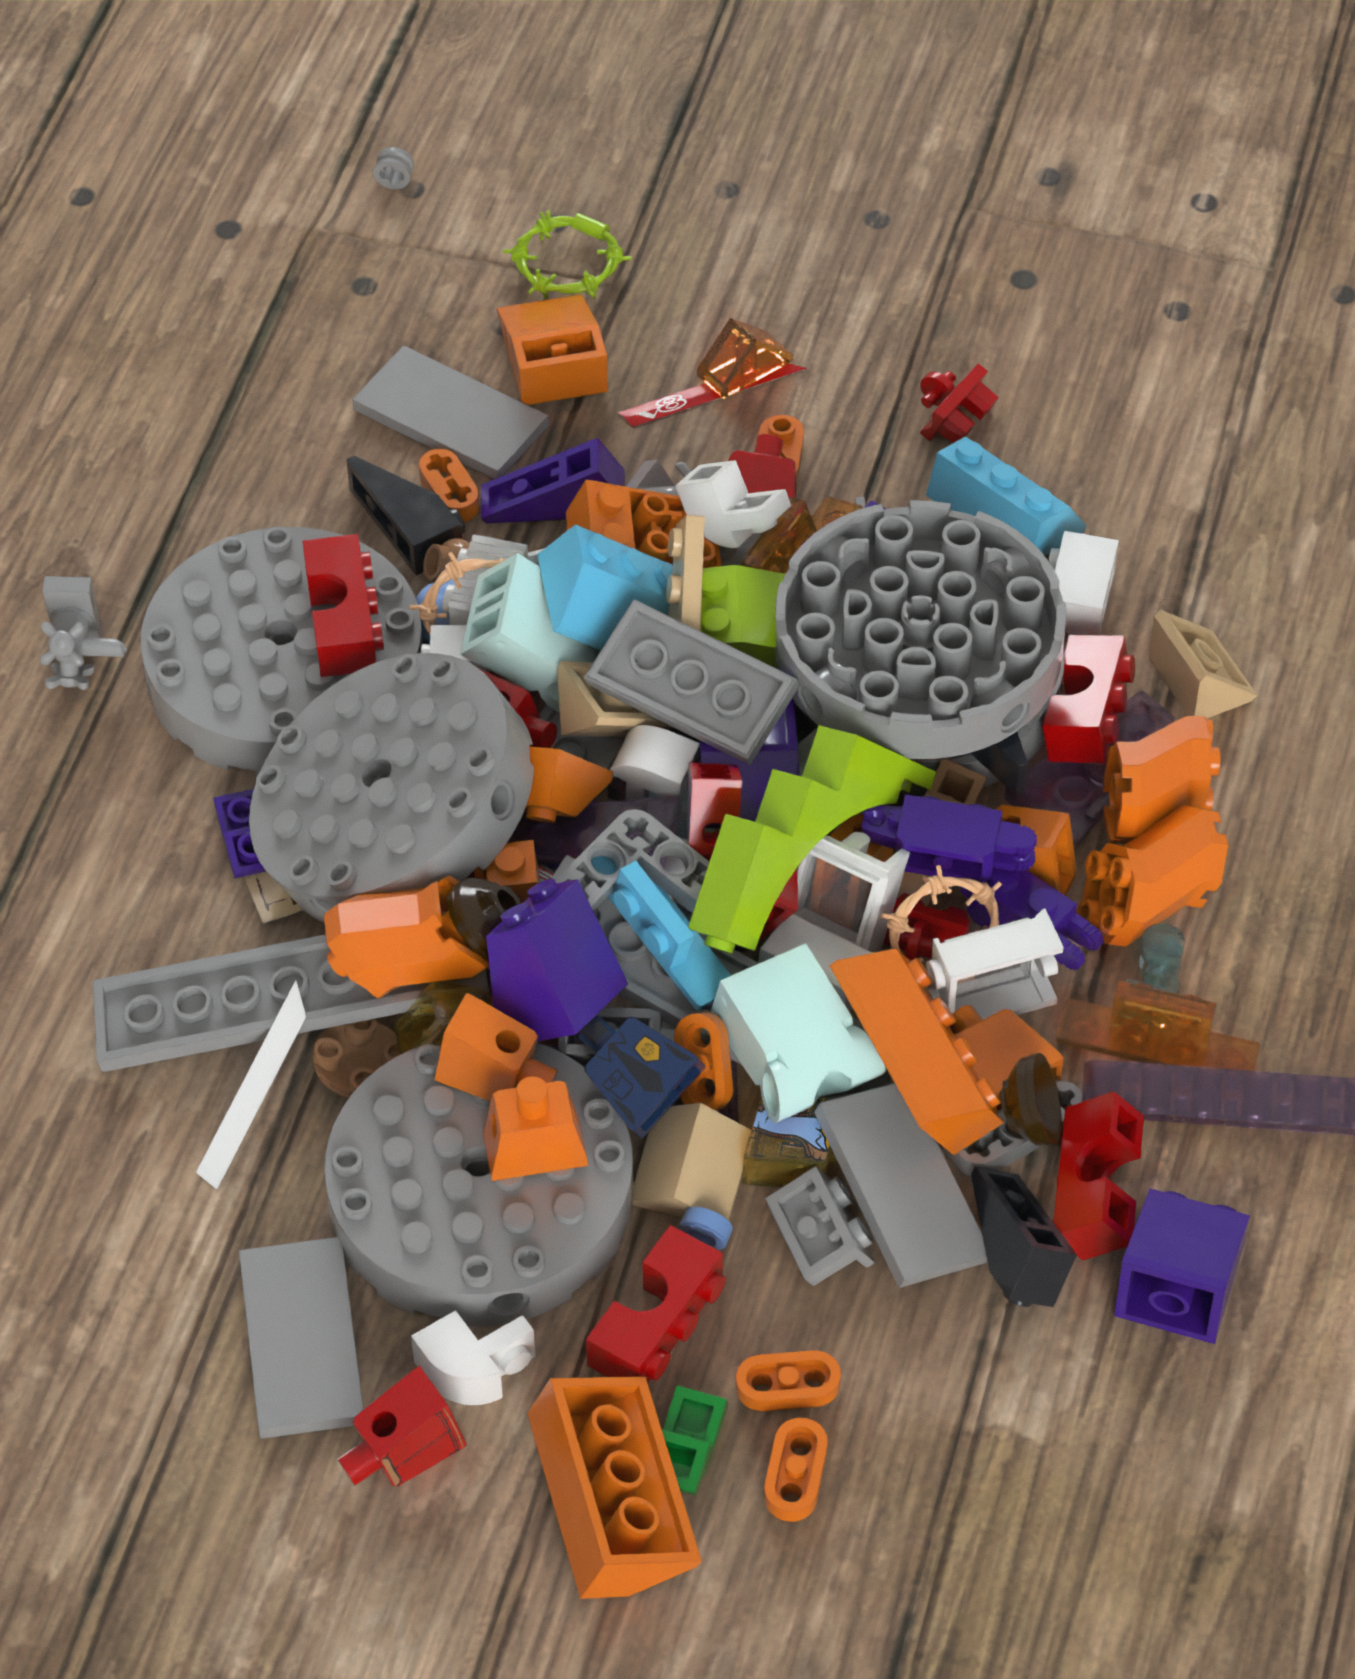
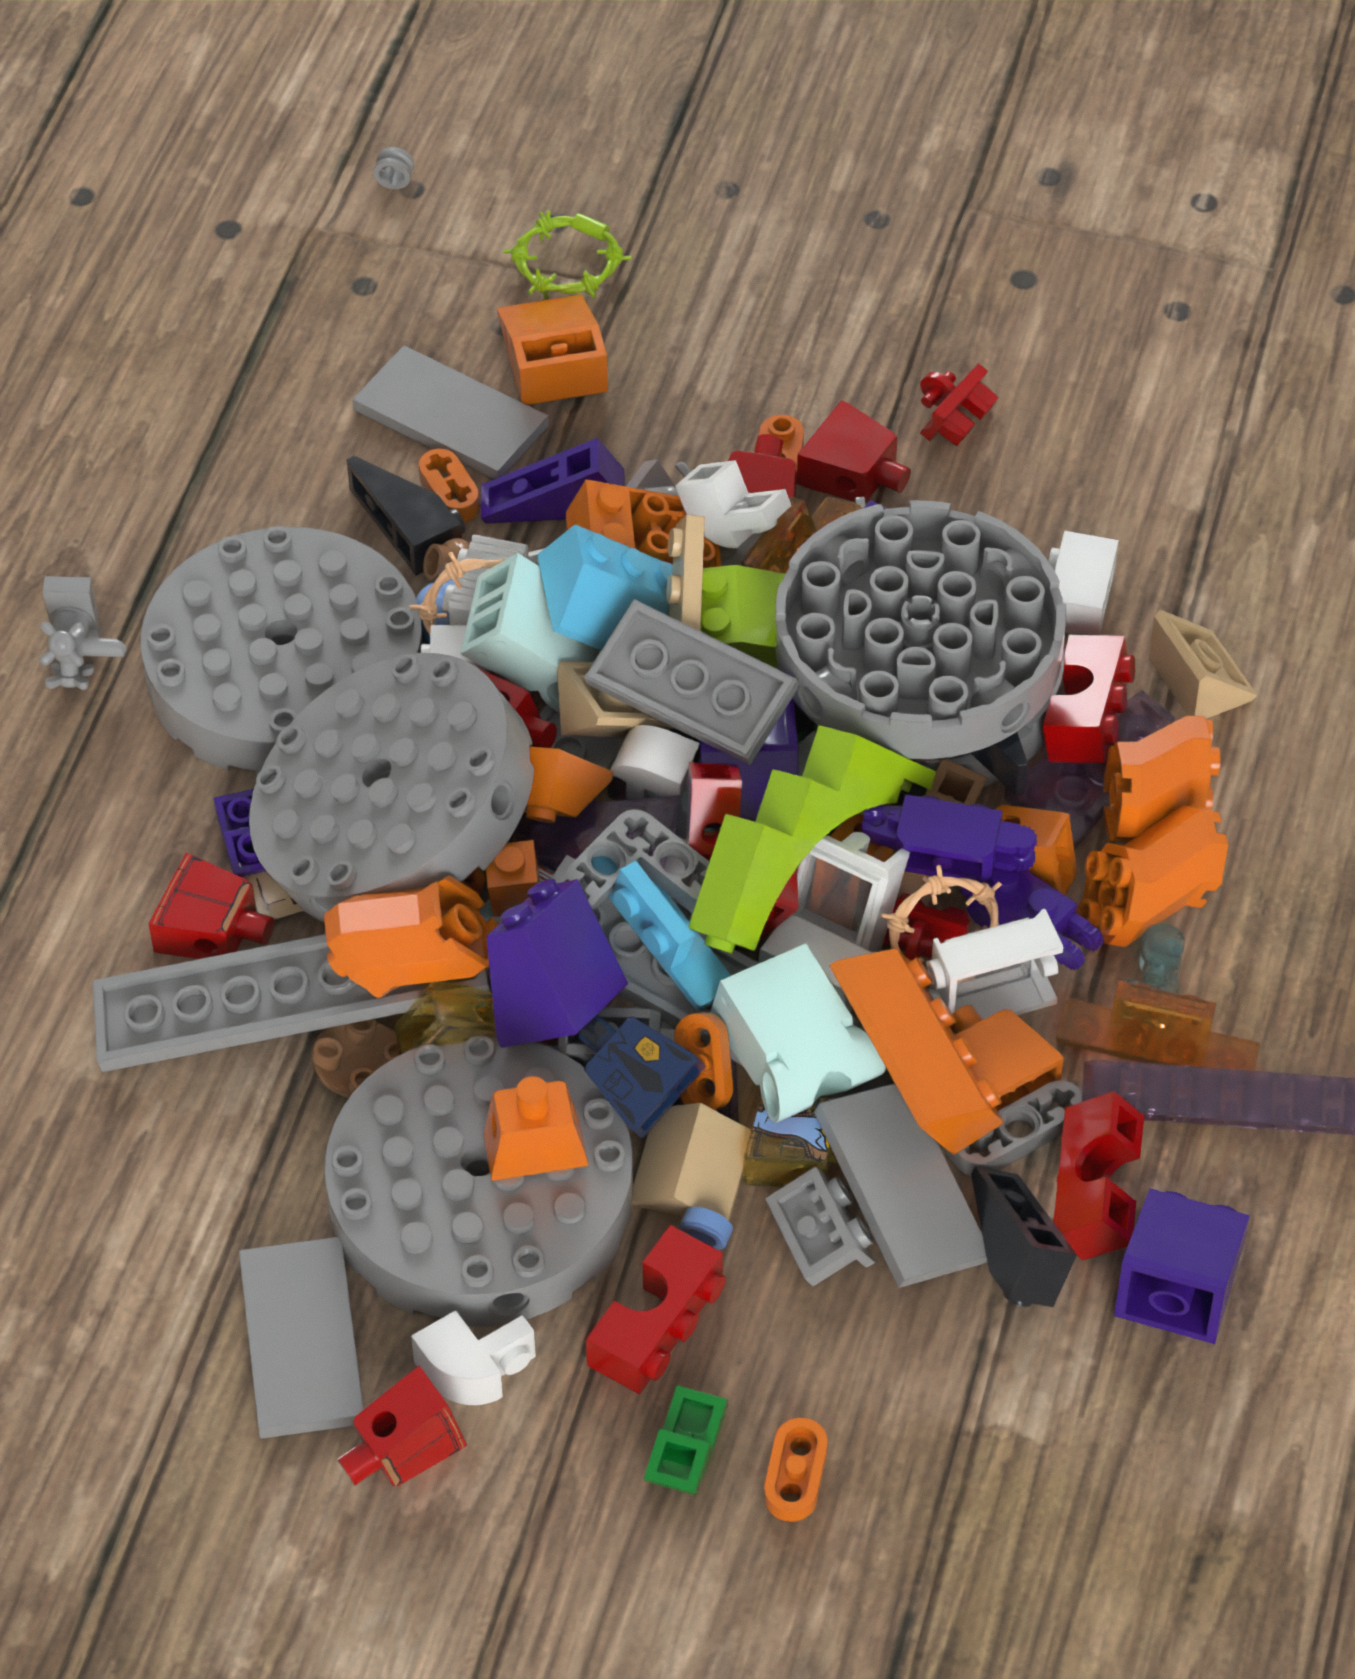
white sticker [196,980,306,1189] -> none
red arch [302,534,384,677] -> none
orange torso [434,993,558,1101] -> none
dark brown piece [447,877,520,961] -> none
orange slope [527,1377,702,1599] -> none
red sticker [618,360,808,427] -> none
clear orange slope [697,318,793,399] -> none
orange plate [736,1350,841,1411] -> none
medium azure slope [926,436,1086,556] -> none
dark brown piece [1000,1053,1062,1146] -> none
none -> red torso [148,853,274,959]
none -> red torso [797,400,911,502]

